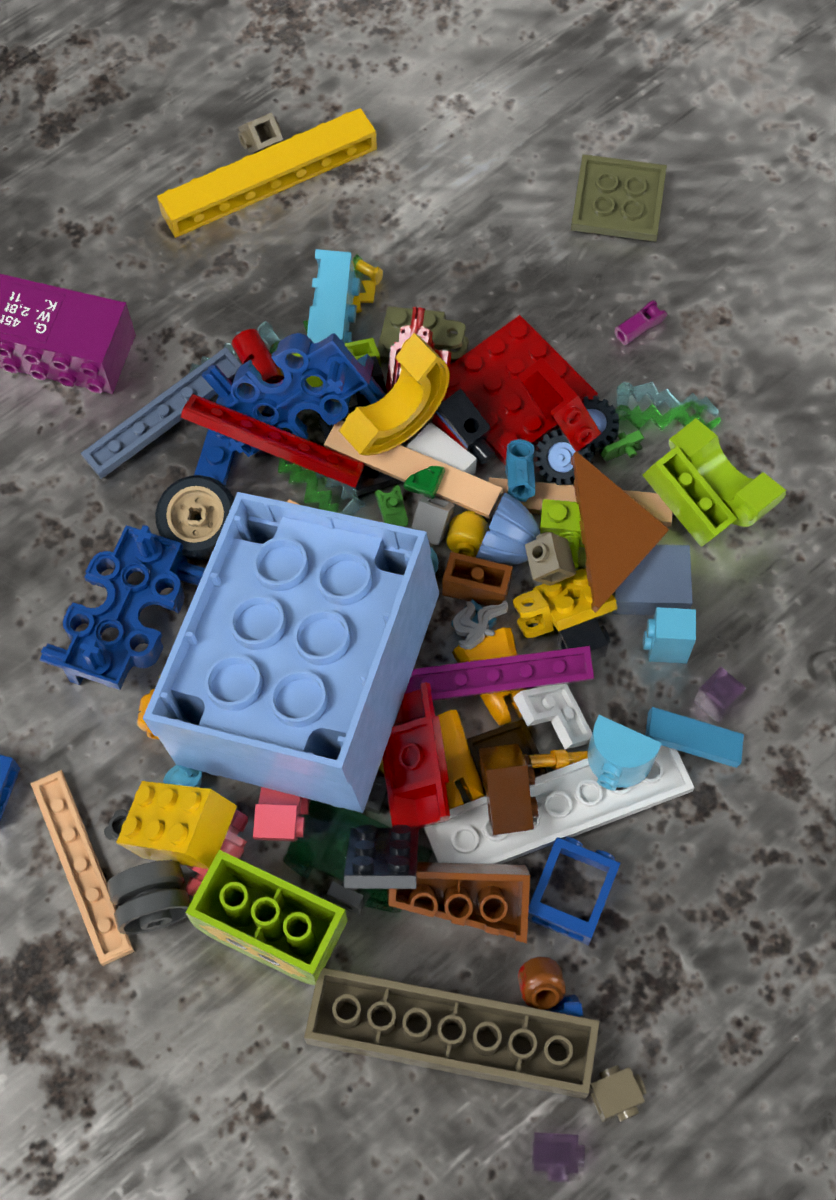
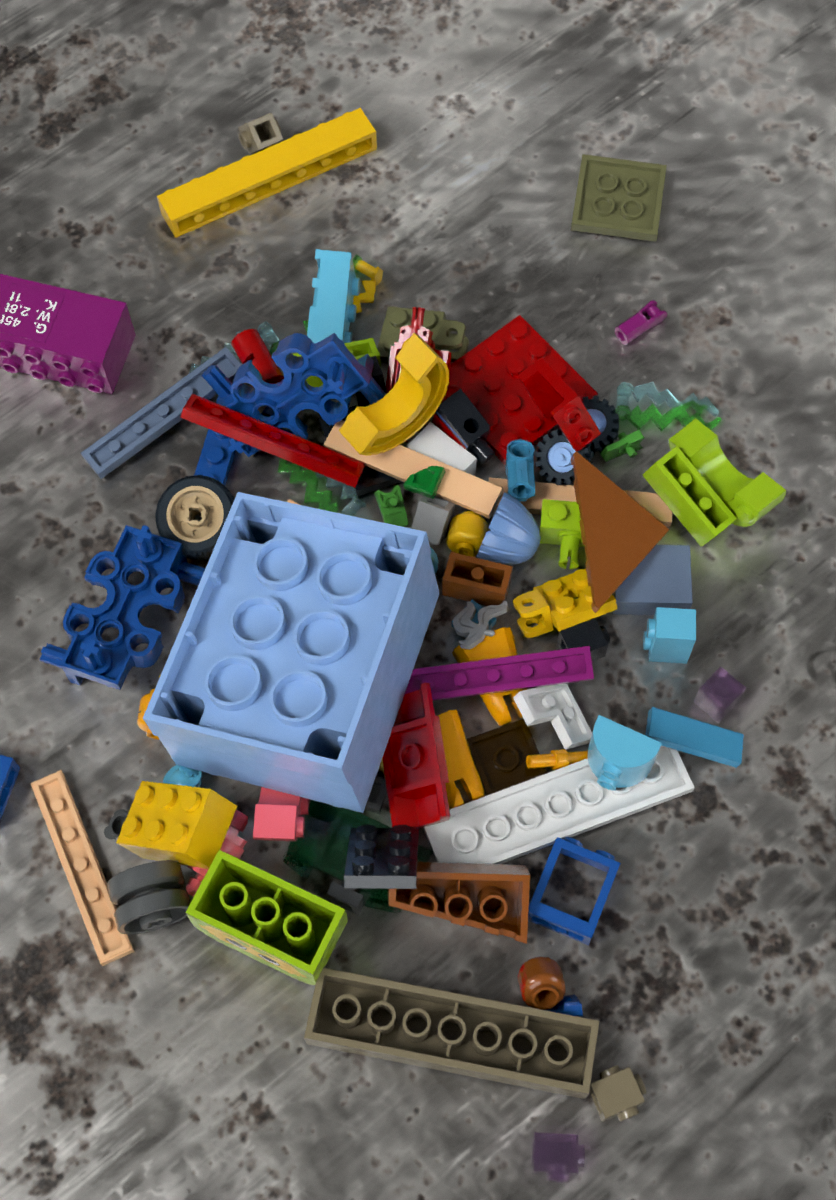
reddish brown brick [479,744,538,835] -> none
dark tan brick [525,532,576,586] -> none

